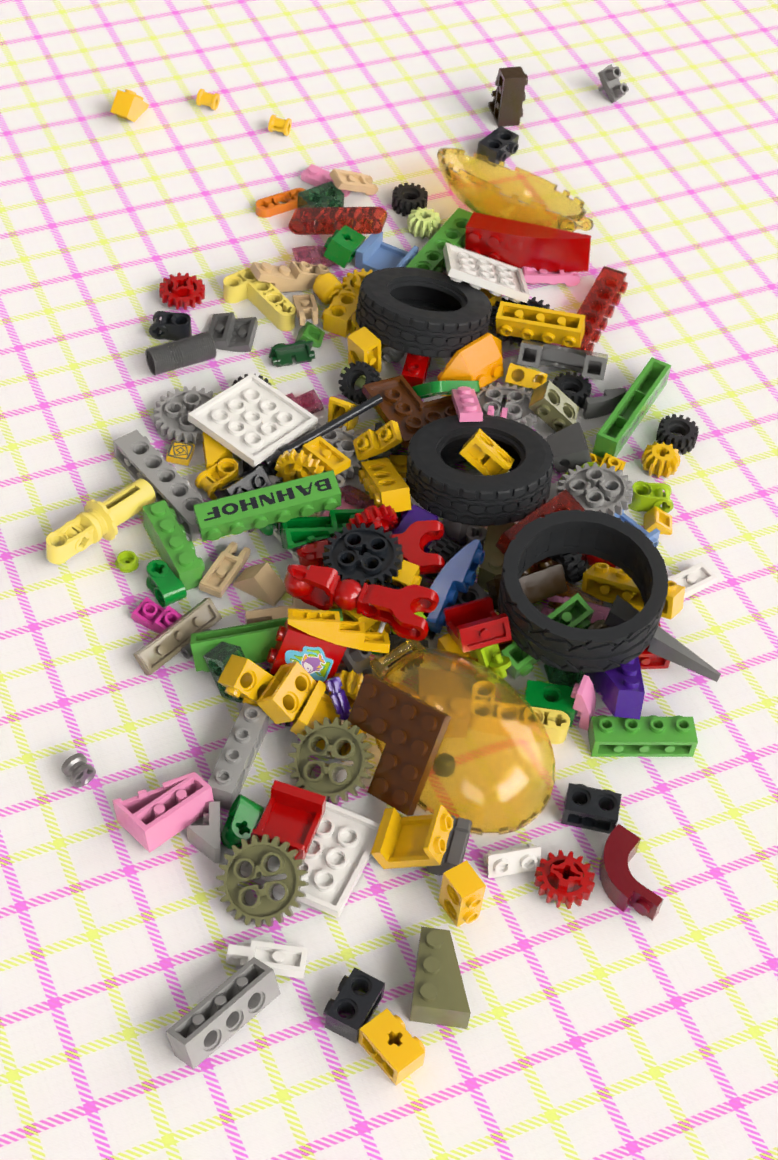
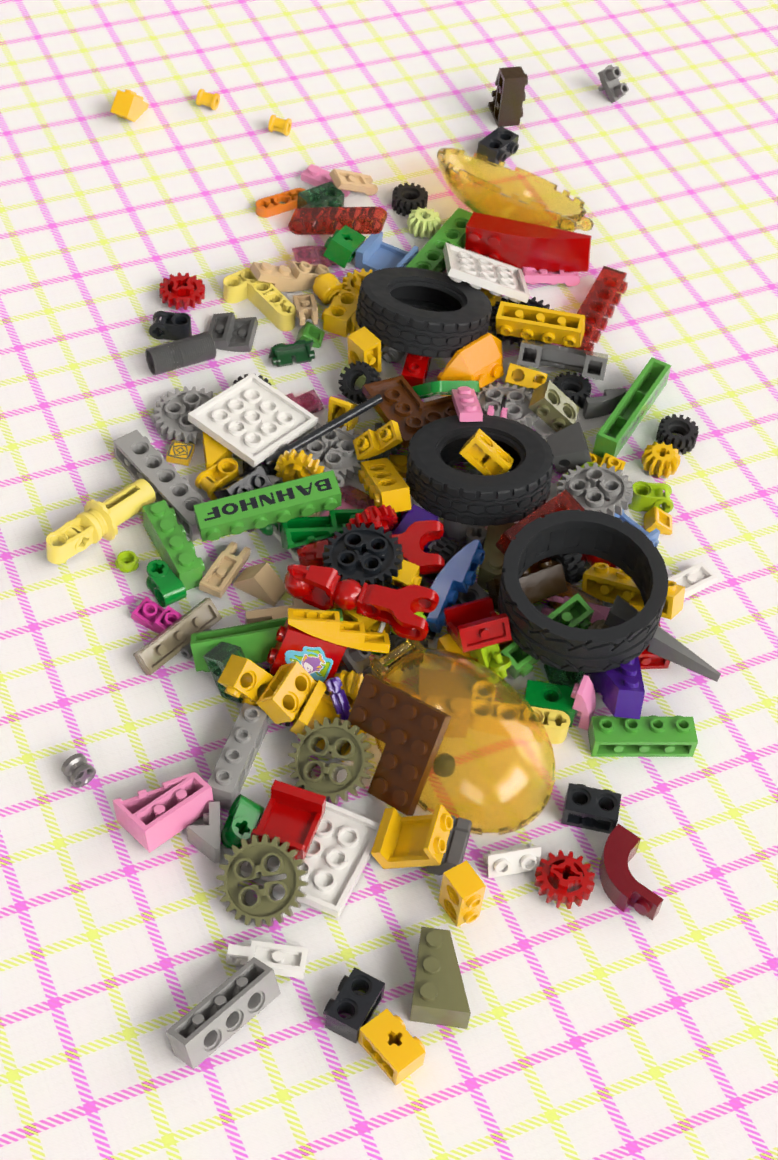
yellow plate [302,436,351,476] -> none

